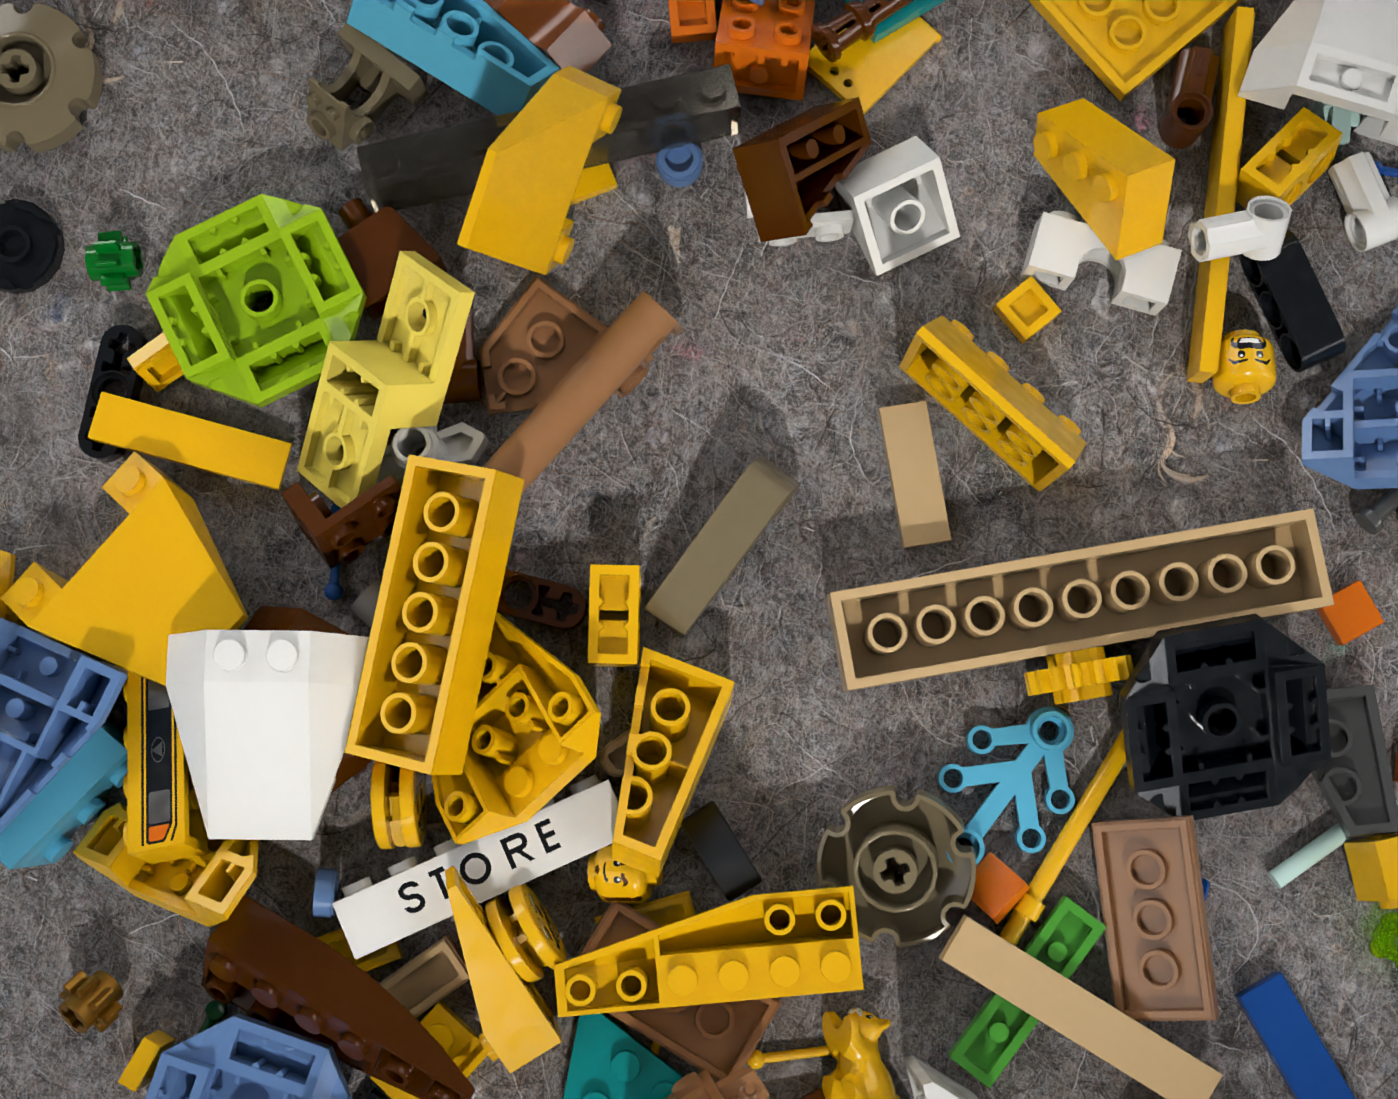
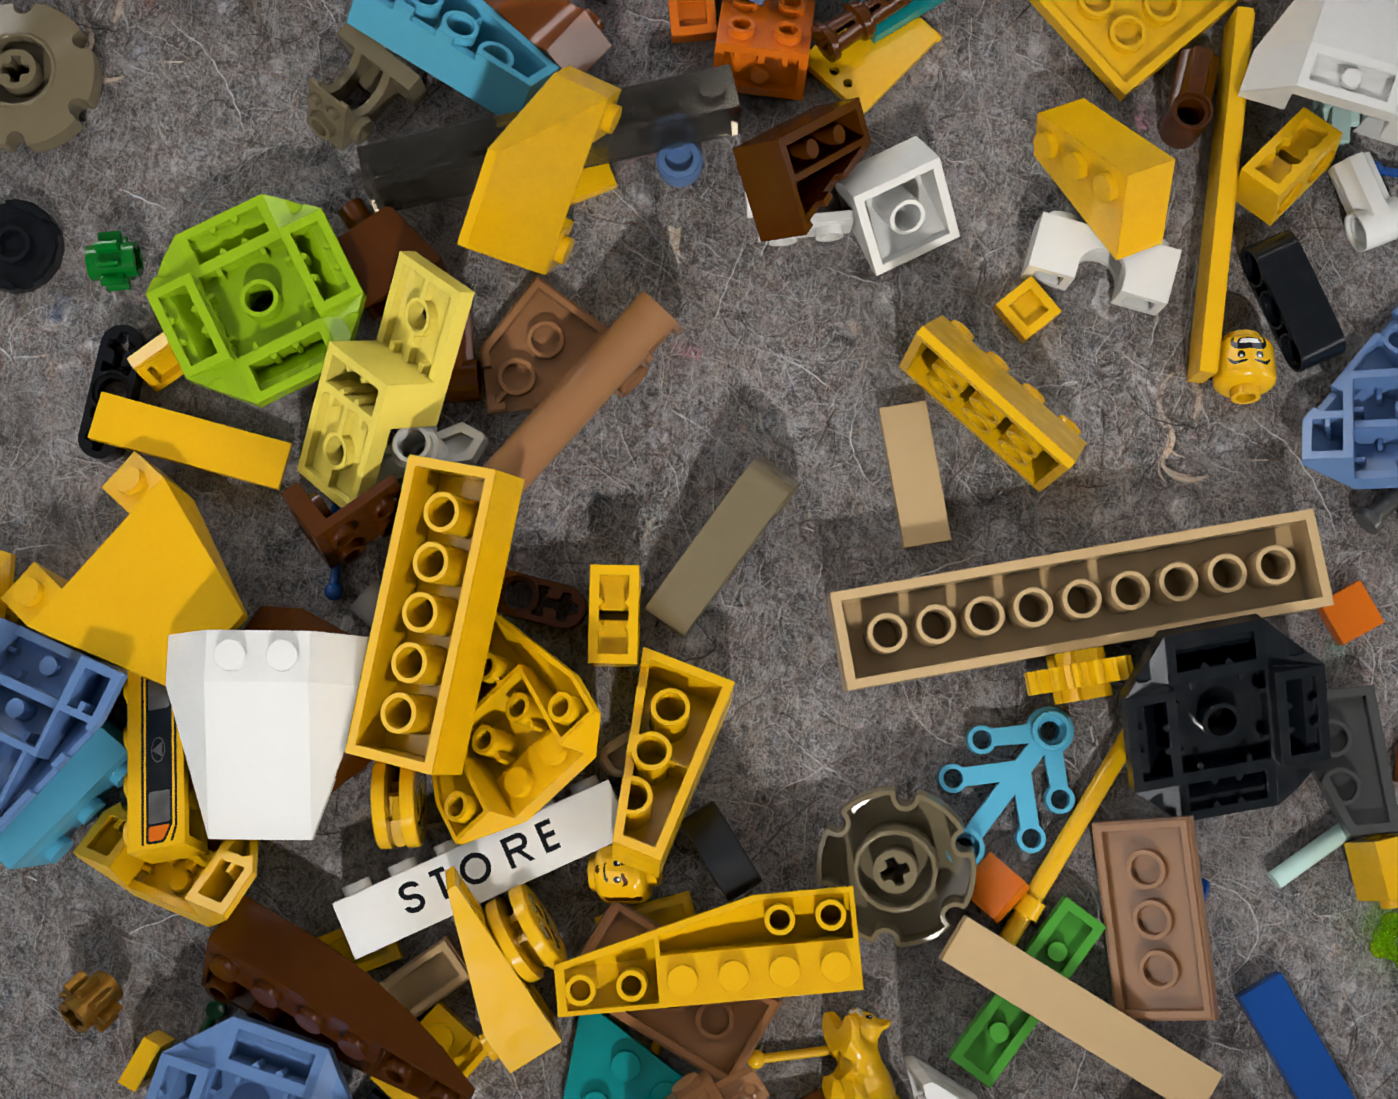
medium blue tile [313,868,339,919] -> none
white piece [1188,195,1292,263] -> none

